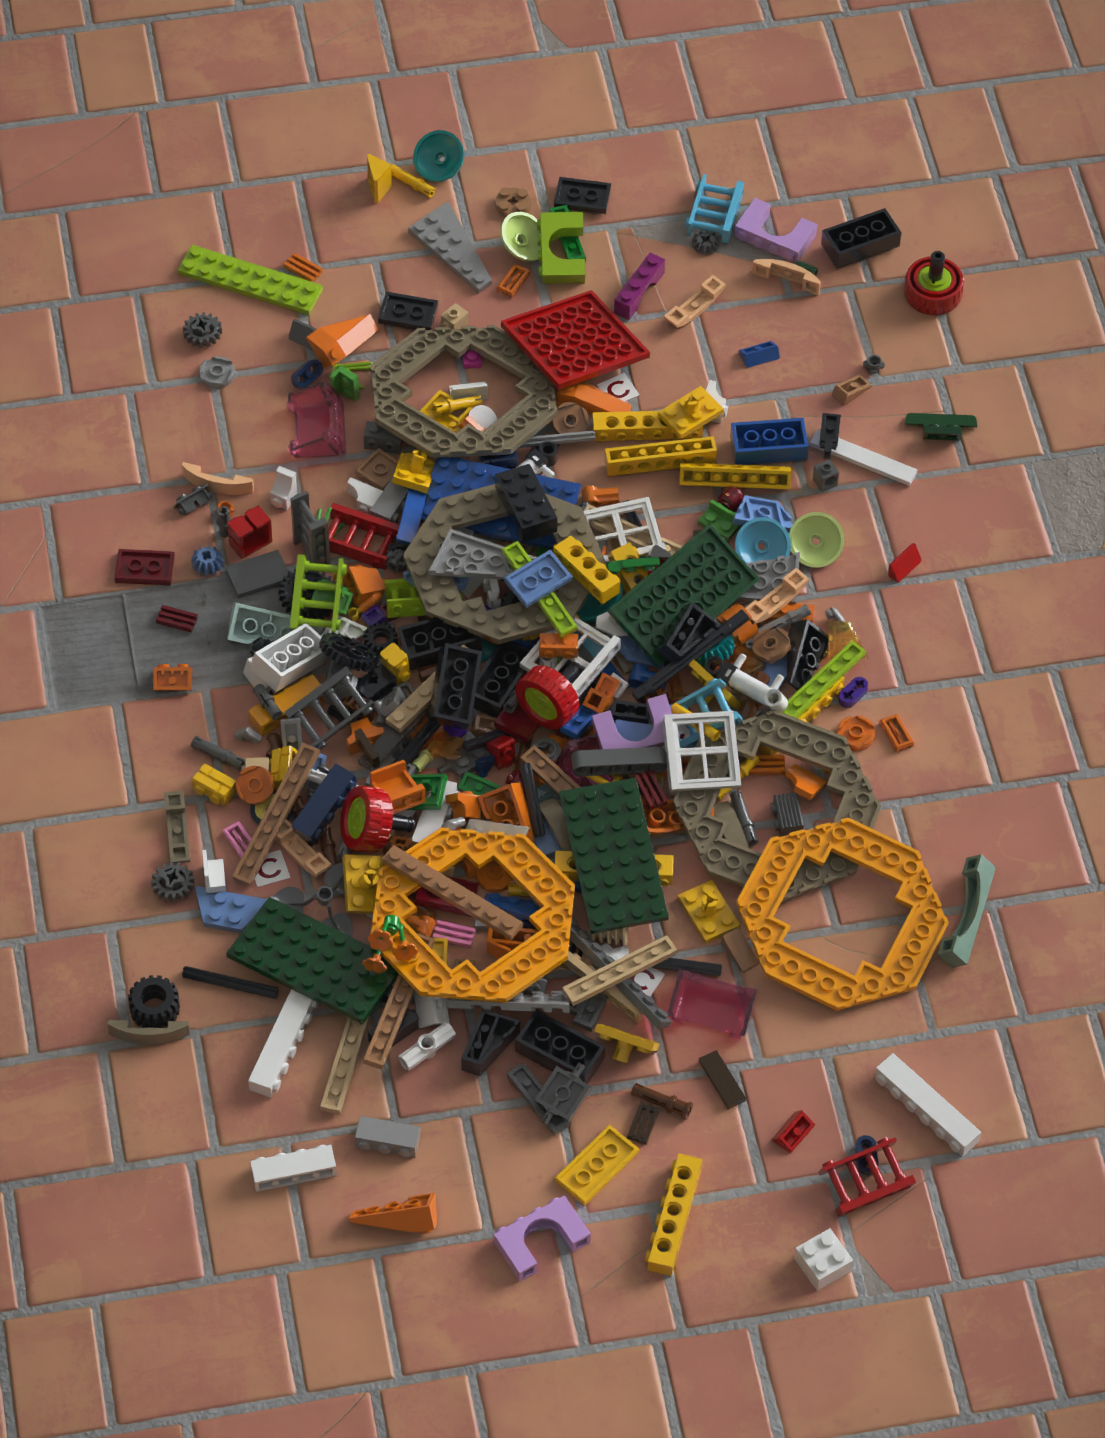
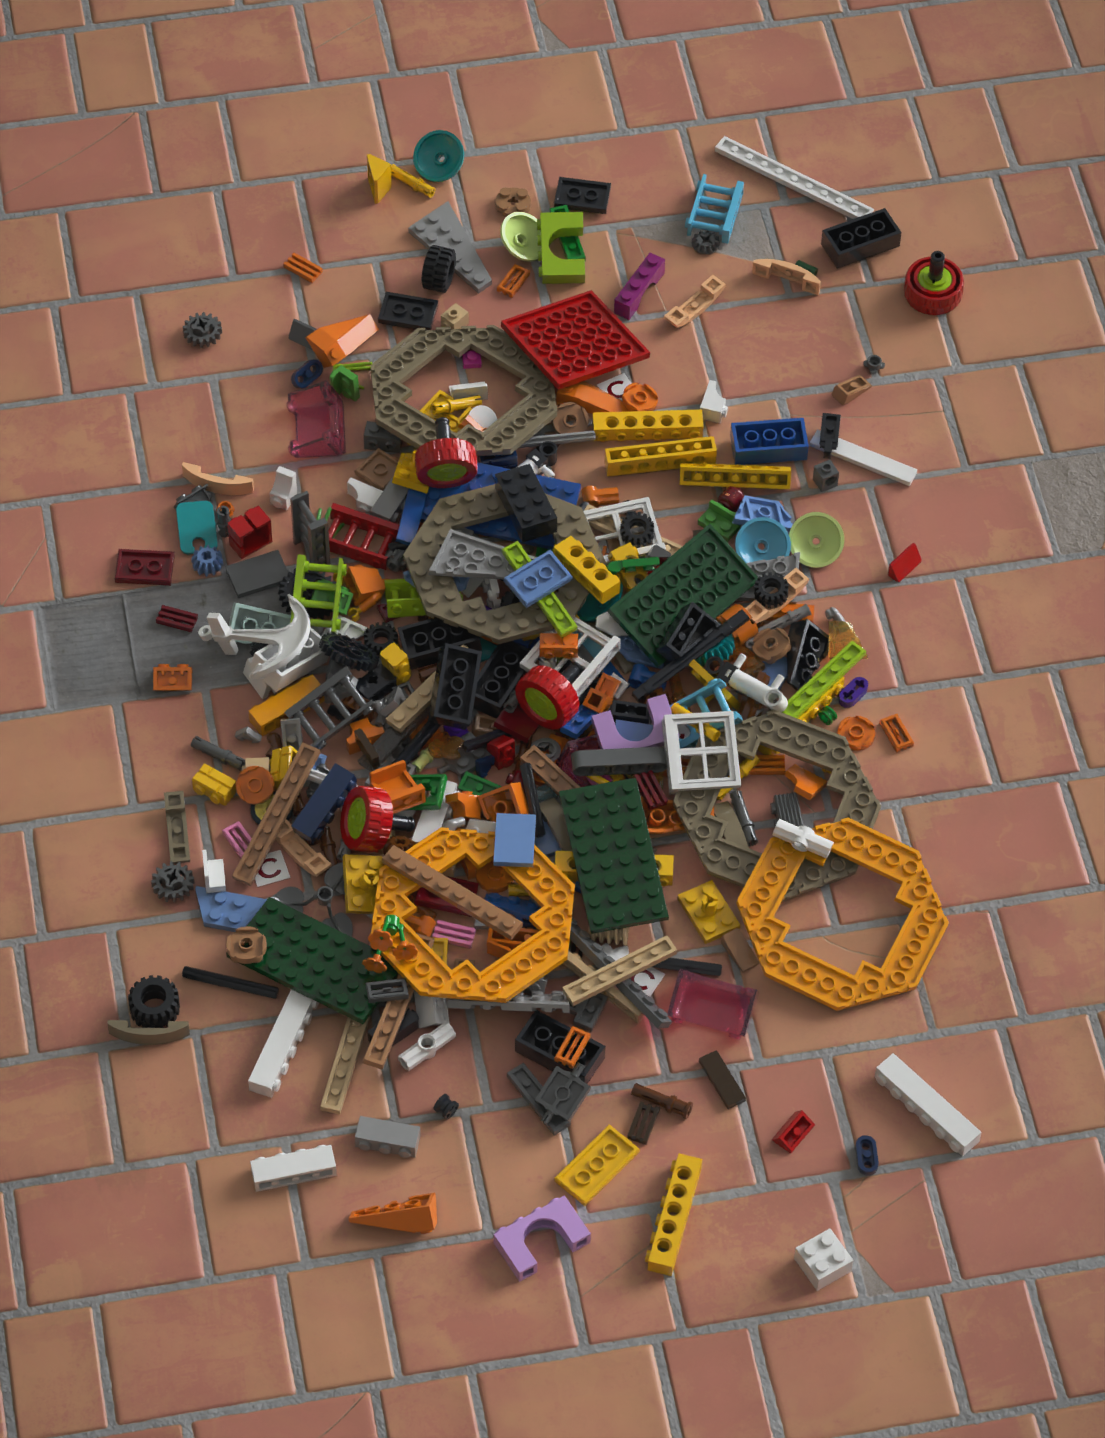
lime plate [178,245,323,315] -> none
light grey tile [199,356,235,388] -> none
dark grey pin [253,684,282,720] -> none
dark purple plate [361,604,387,627] -> none
black wedge [461,1009,520,1076] -> none
yellow plate [595,1024,660,1063] -> none
yellow plate [658,386,724,439] -> none
lavender arch [734,198,818,263] -> none
blue slope [739,341,780,368] -> none
red fence [818,1137,916,1217] -> none
dark green plate [905,413,977,441] -> none
sand green arch [938,854,996,968] -> none
none -> teal piece [176,501,218,555]
none -> white piece [198,594,310,680]
none -> medium nougat plate [226,926,267,964]
none -> dark grey tile [365,978,409,1003]
none -> red wheel [415,417,478,488]
none -> black tyre [421,245,456,293]
none -> black wheel [433,1094,459,1120]
none -> medium blue tile [493,813,536,867]
none -> orange tile [554,1026,591,1069]
none -> black tyre [620,512,654,548]
none -> orange tile [622,383,658,411]
none -> white plate [715,136,874,219]
none -> black tyre [754,572,788,608]
none -> white piece [772,819,834,858]
none -> green bush [818,706,837,725]

